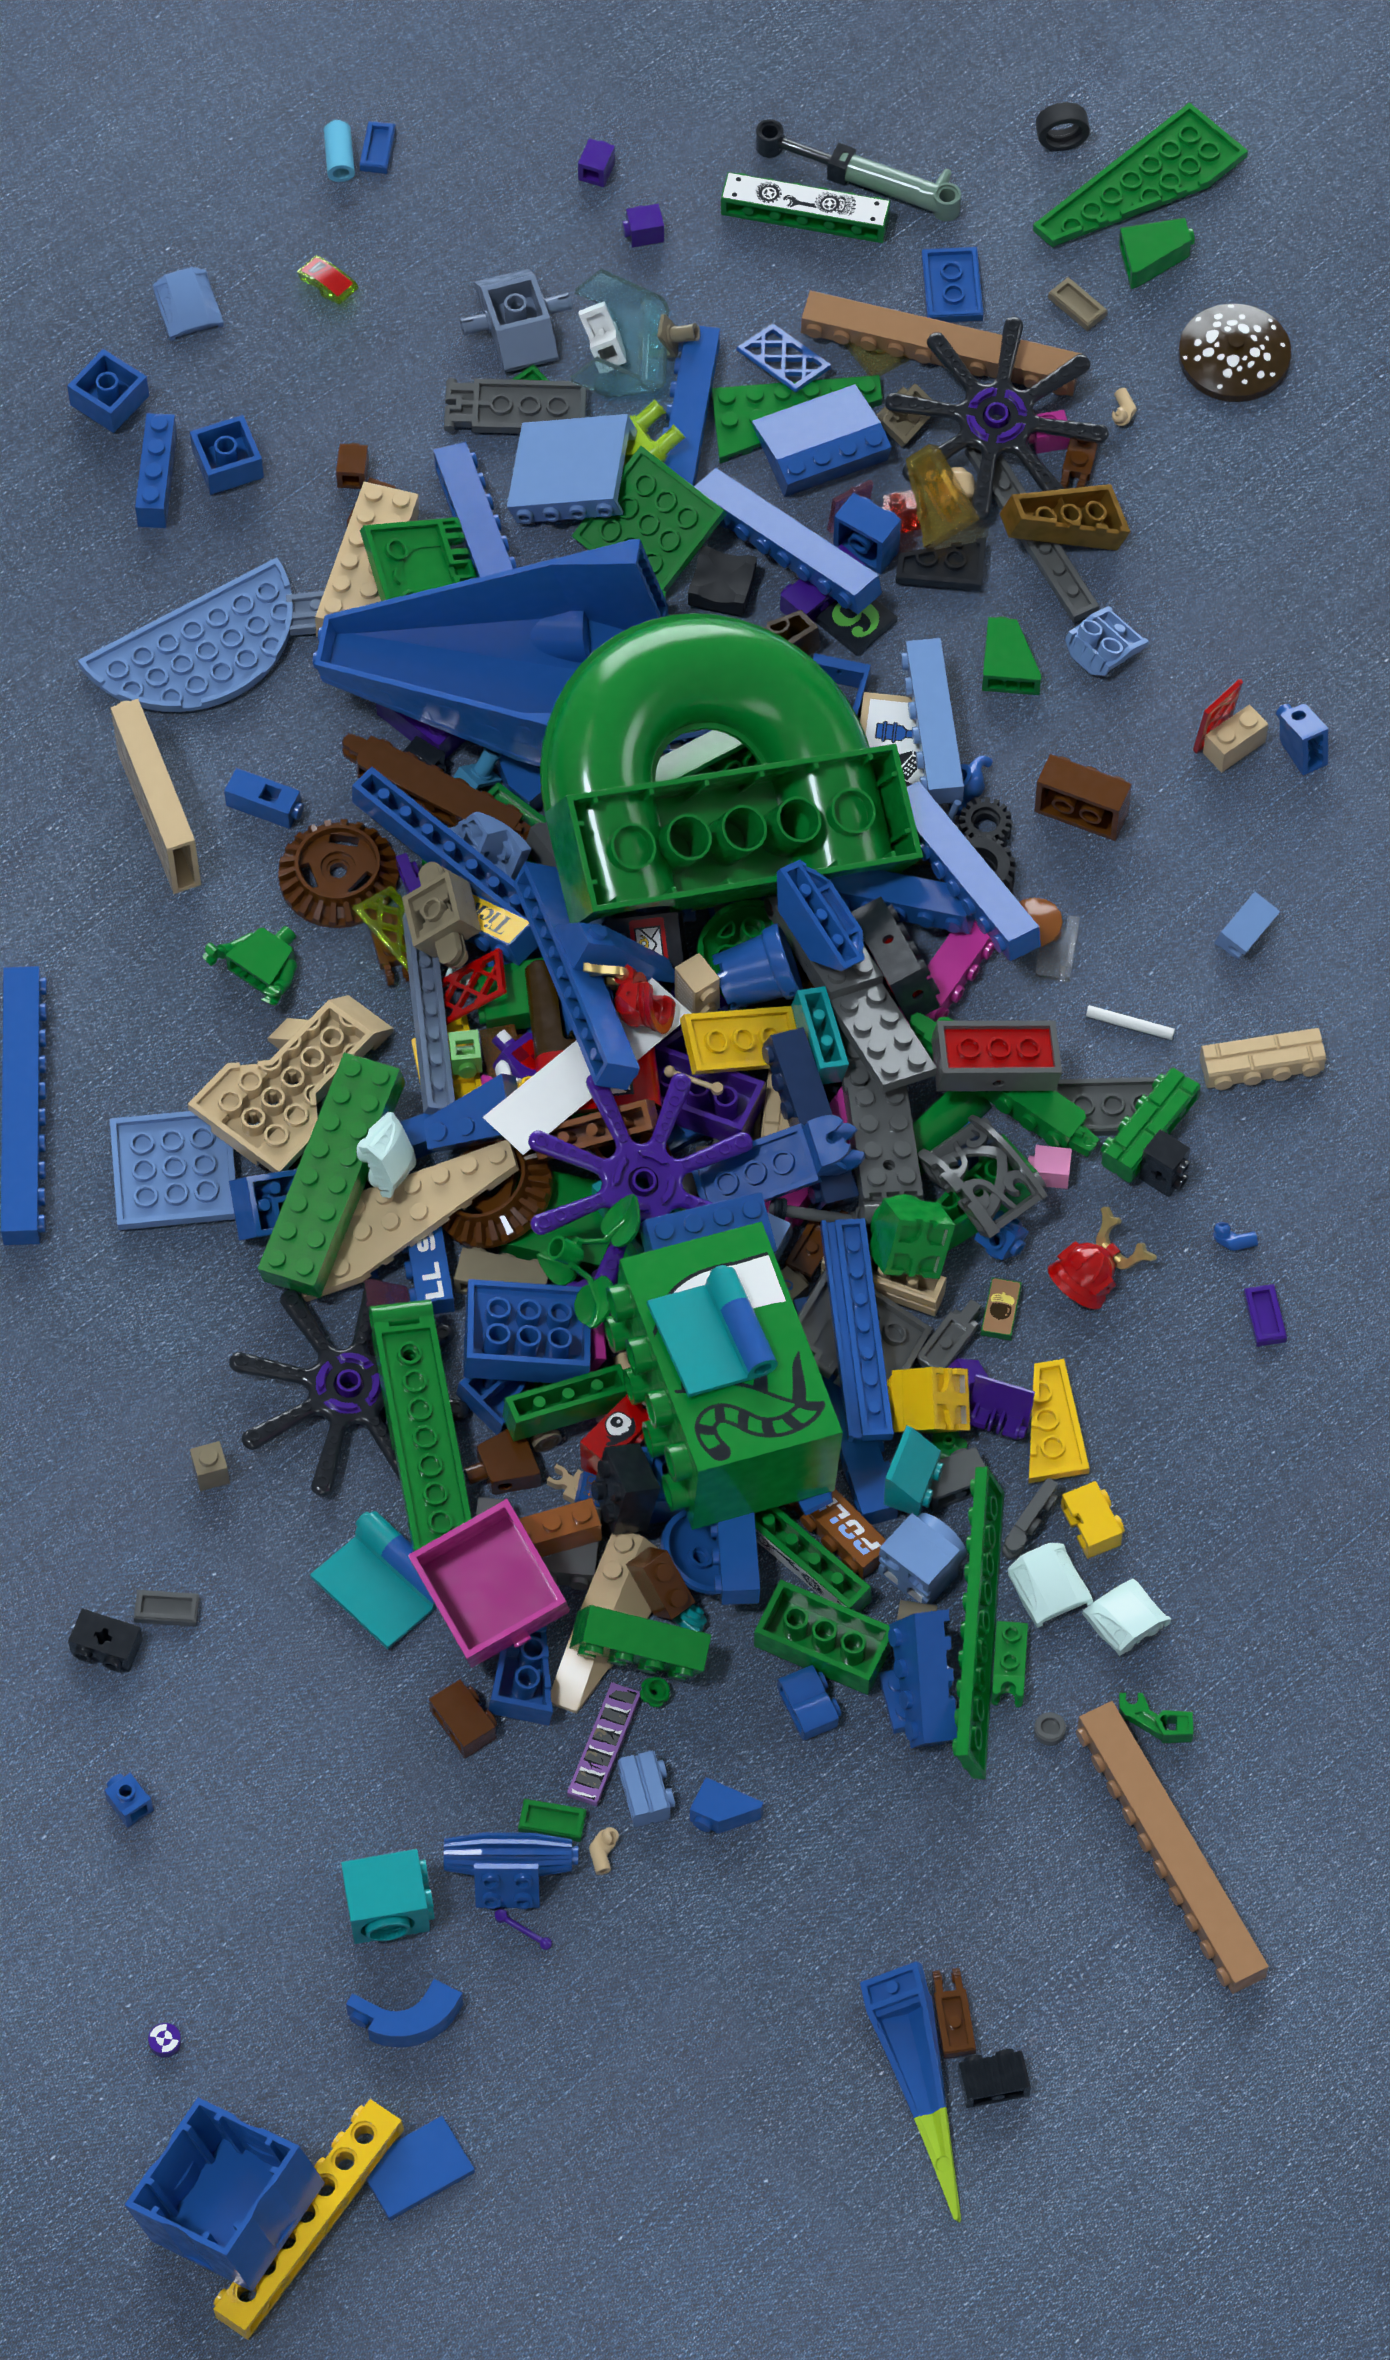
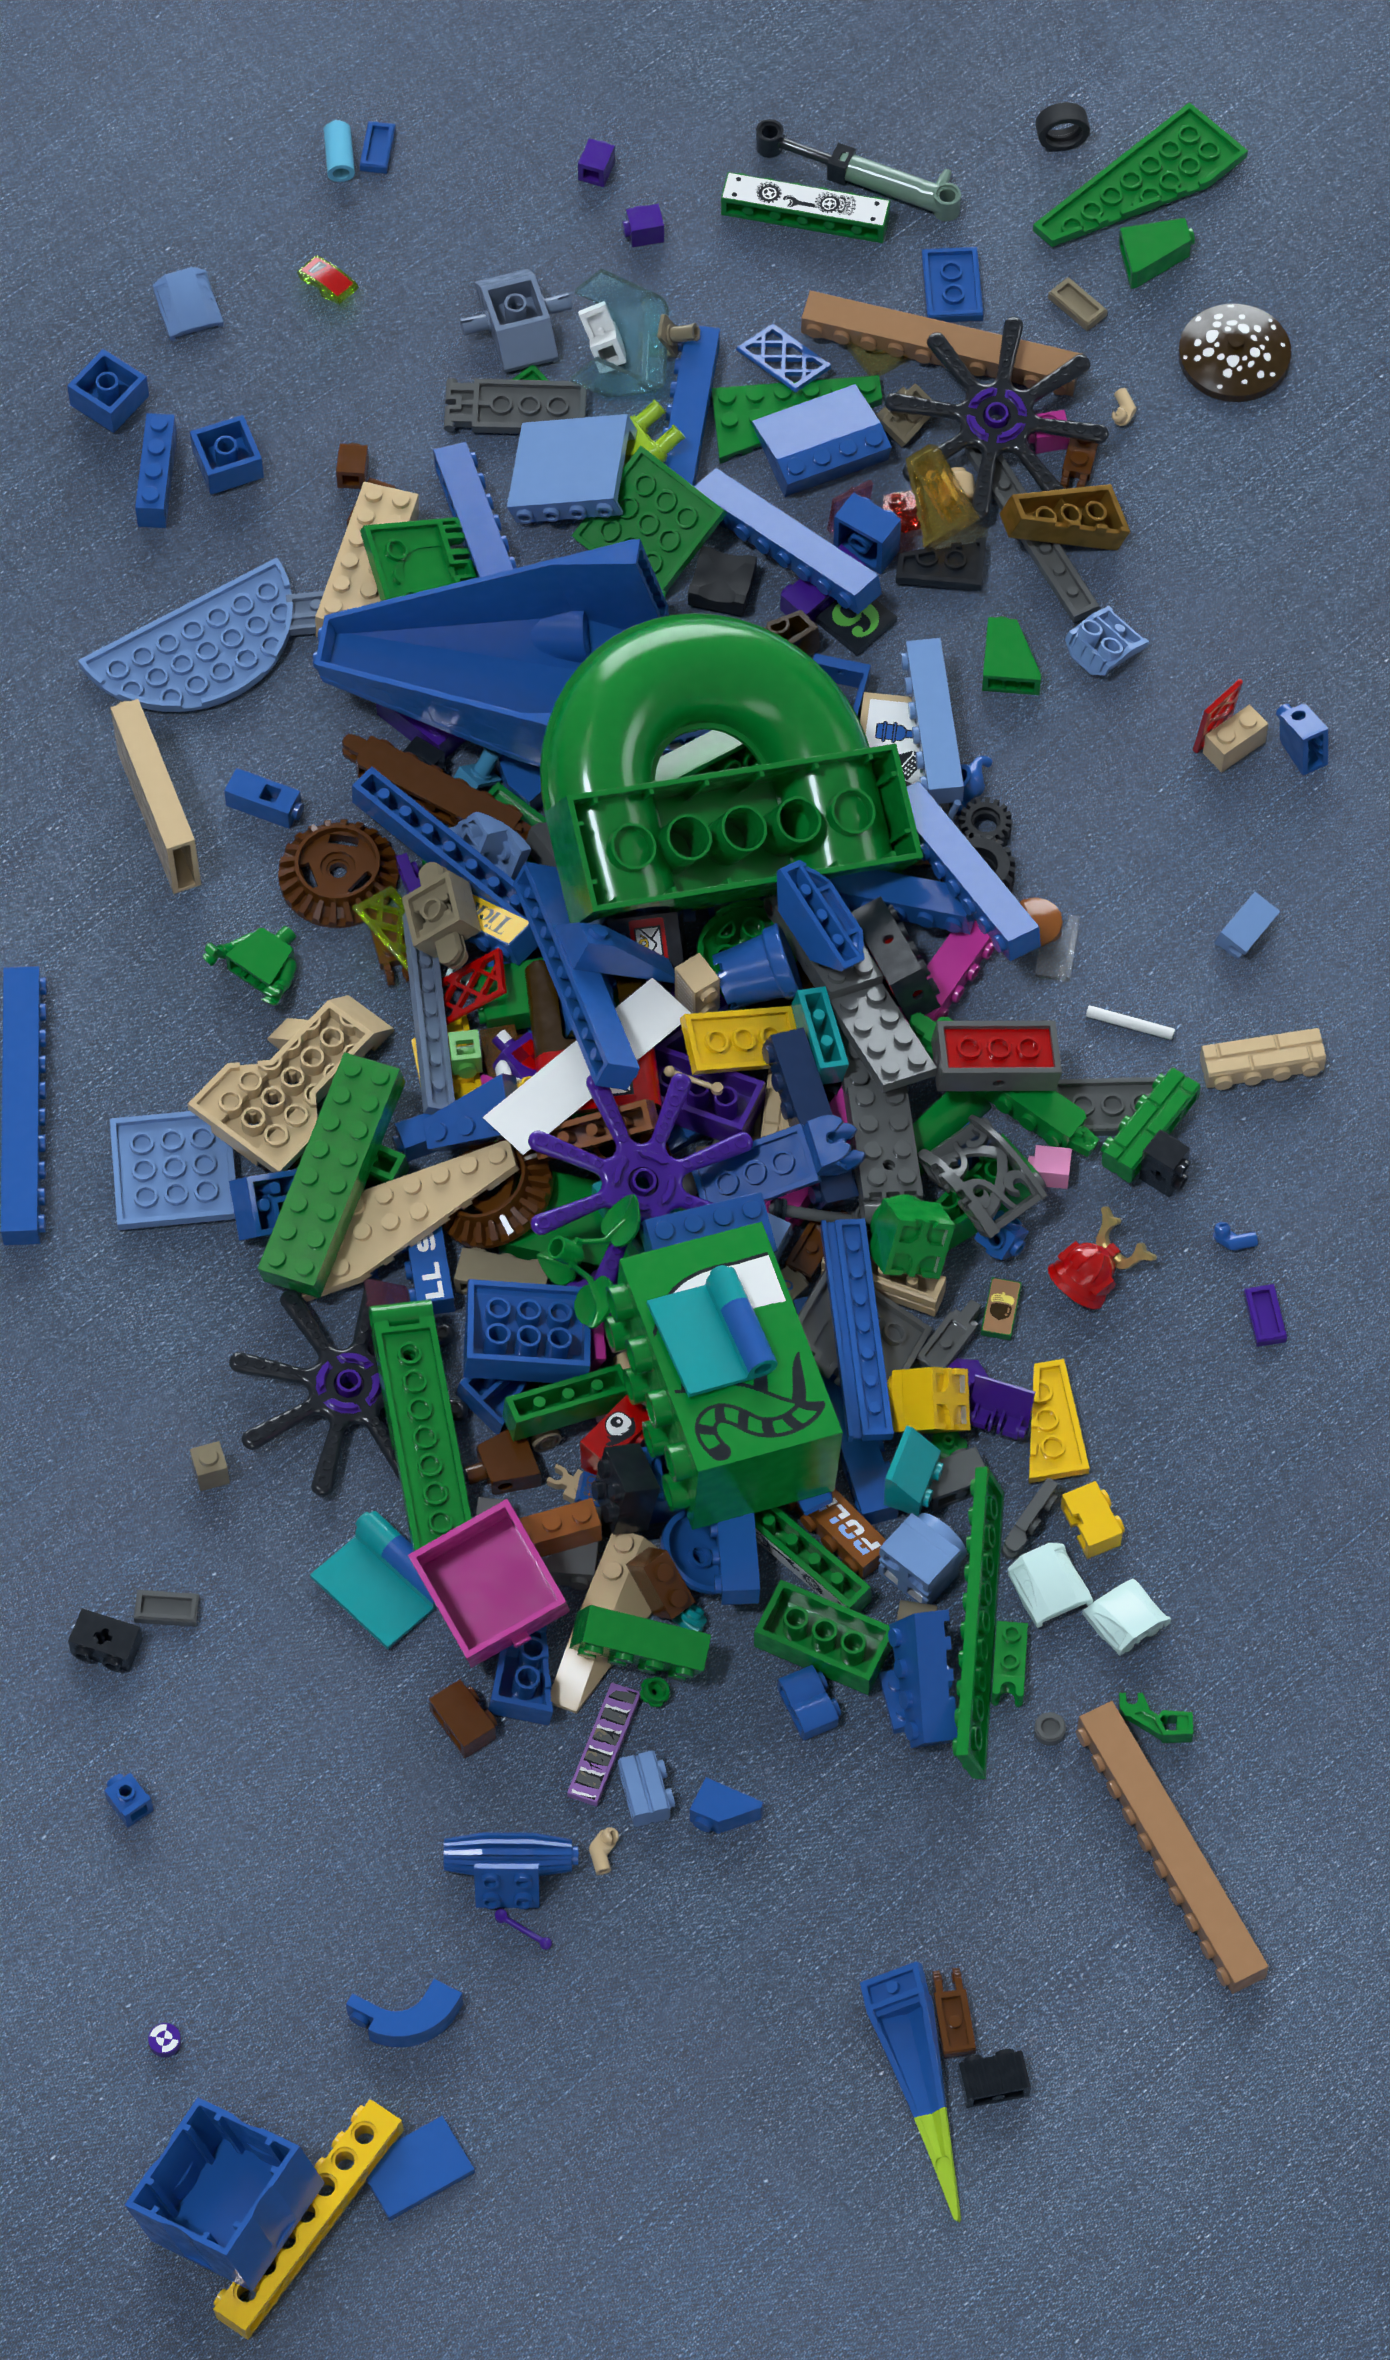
teal brick [341,1849,435,1944] -> none
light aqua slope [357,1112,416,1198] -> none
green tile [518,1799,587,1842] -> none
red helmet [583,963,676,1034] -> none
reddish brown brick [1034,754,1132,842] -> none

